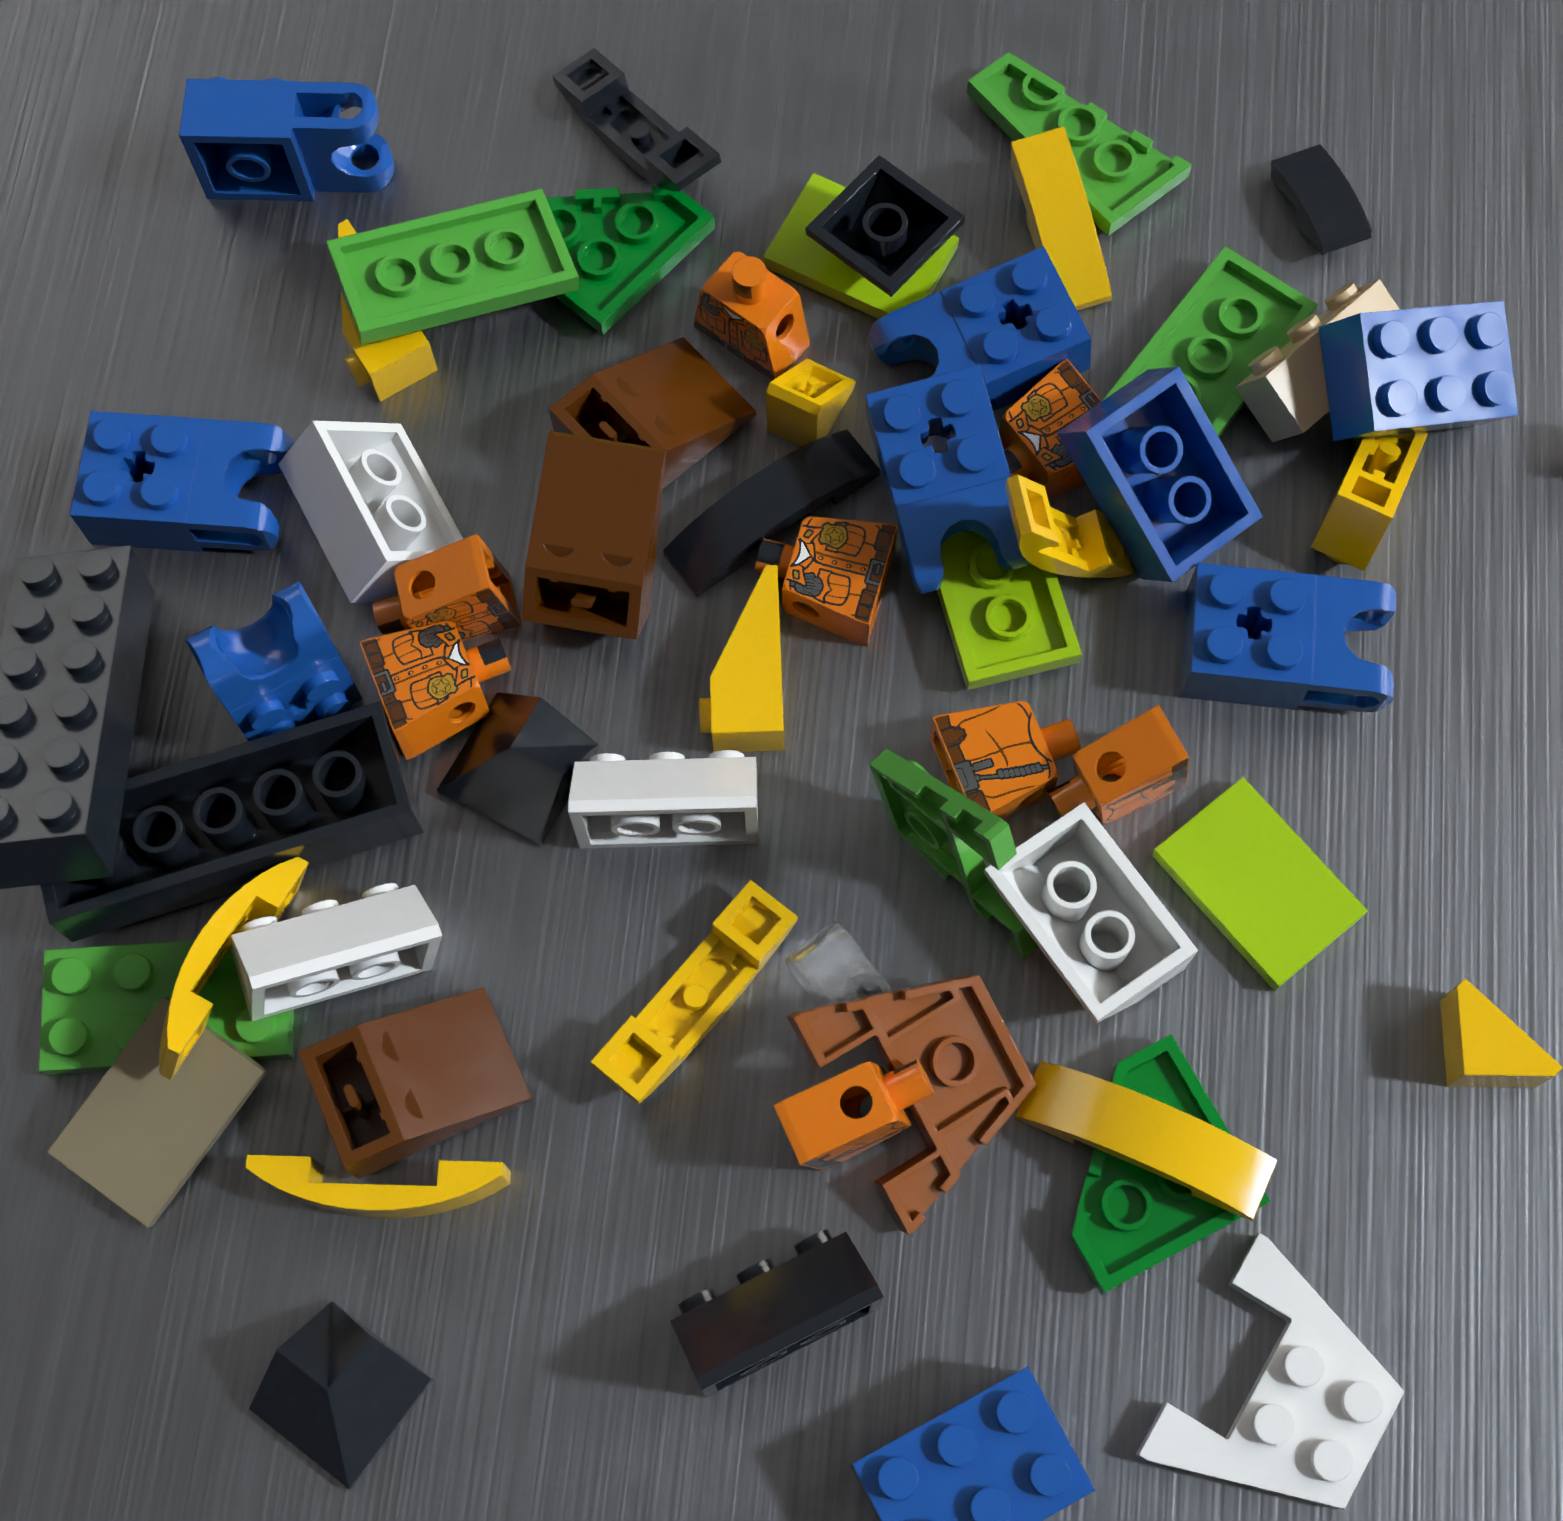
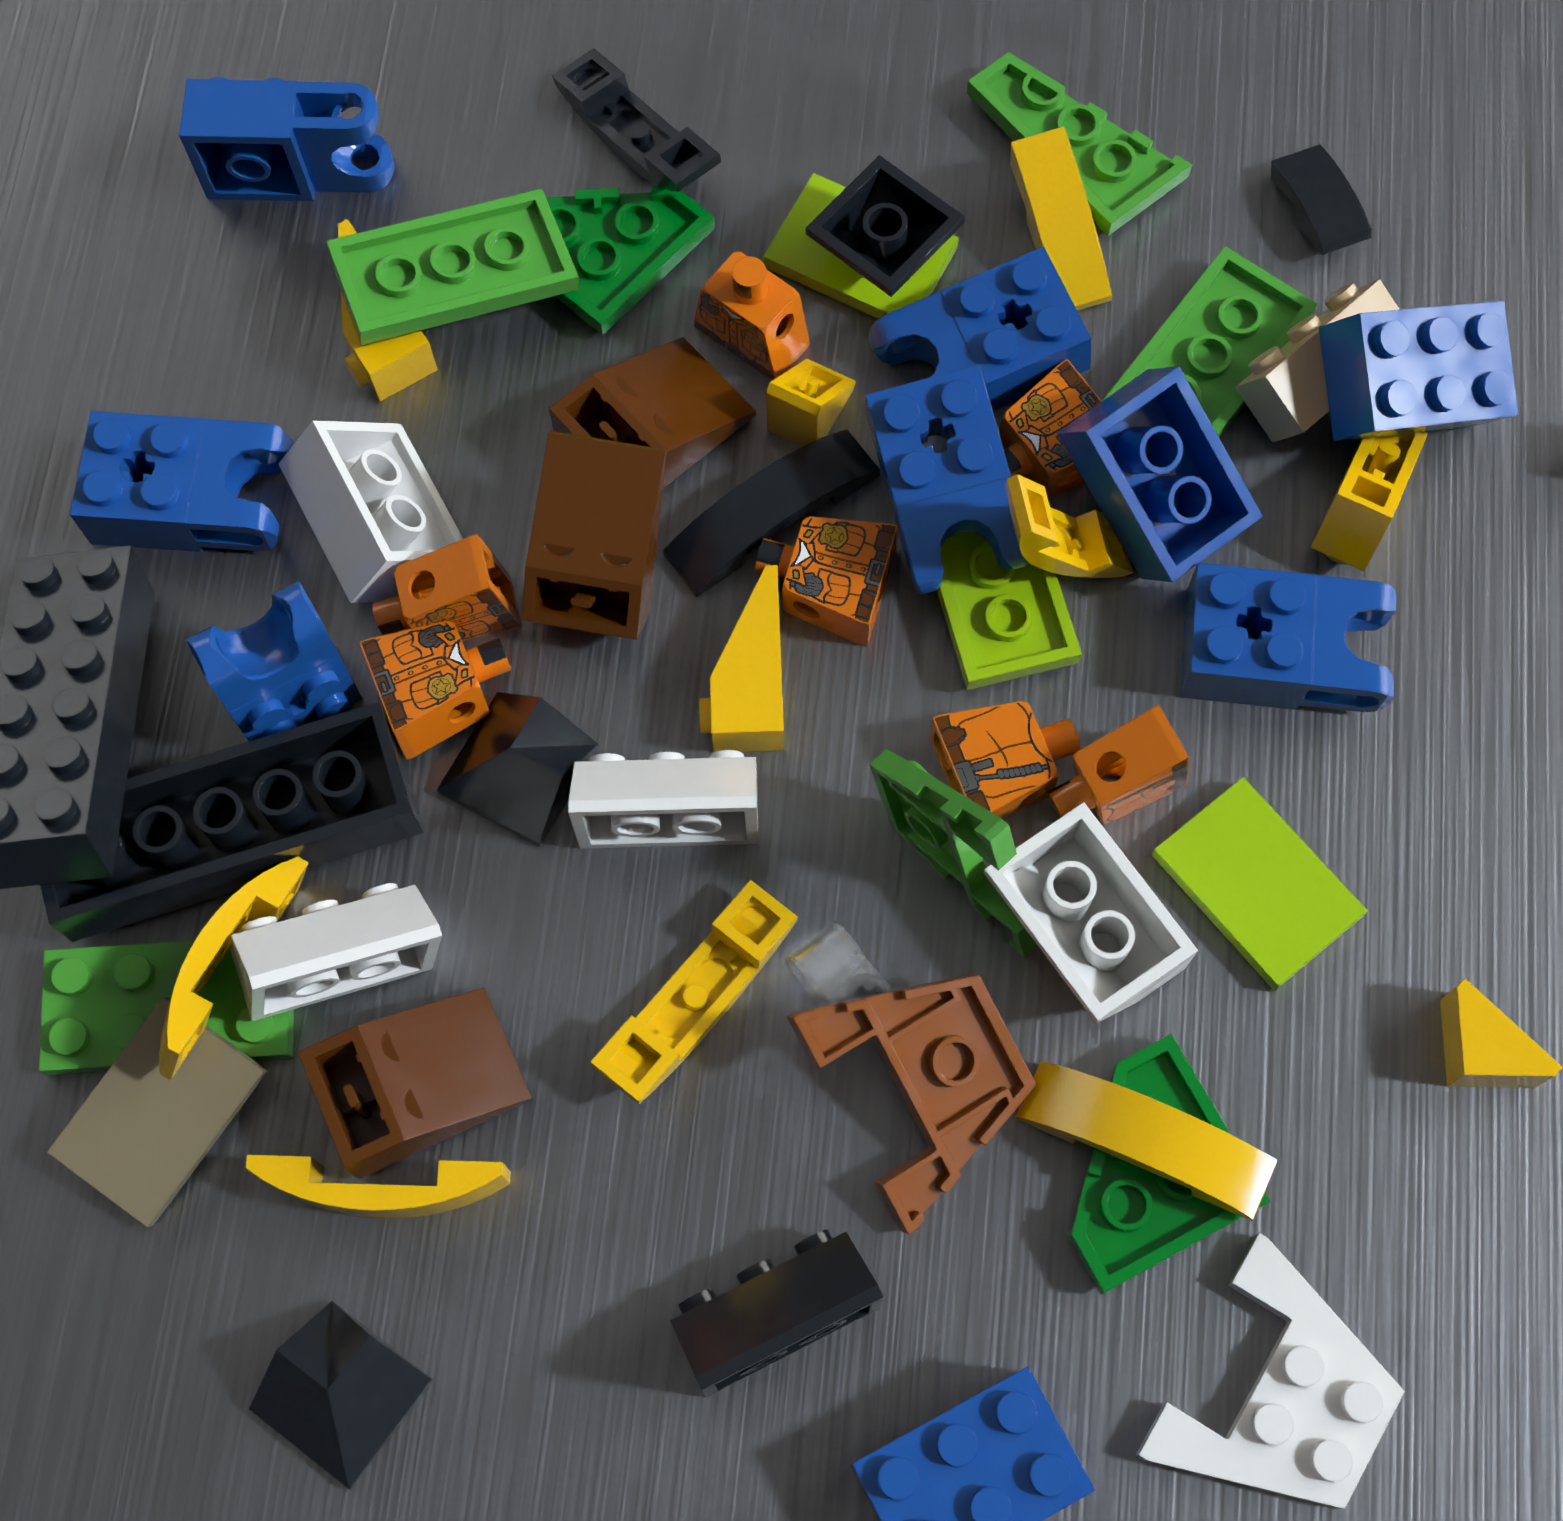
orange torso [773,1059,934,1171] -> none

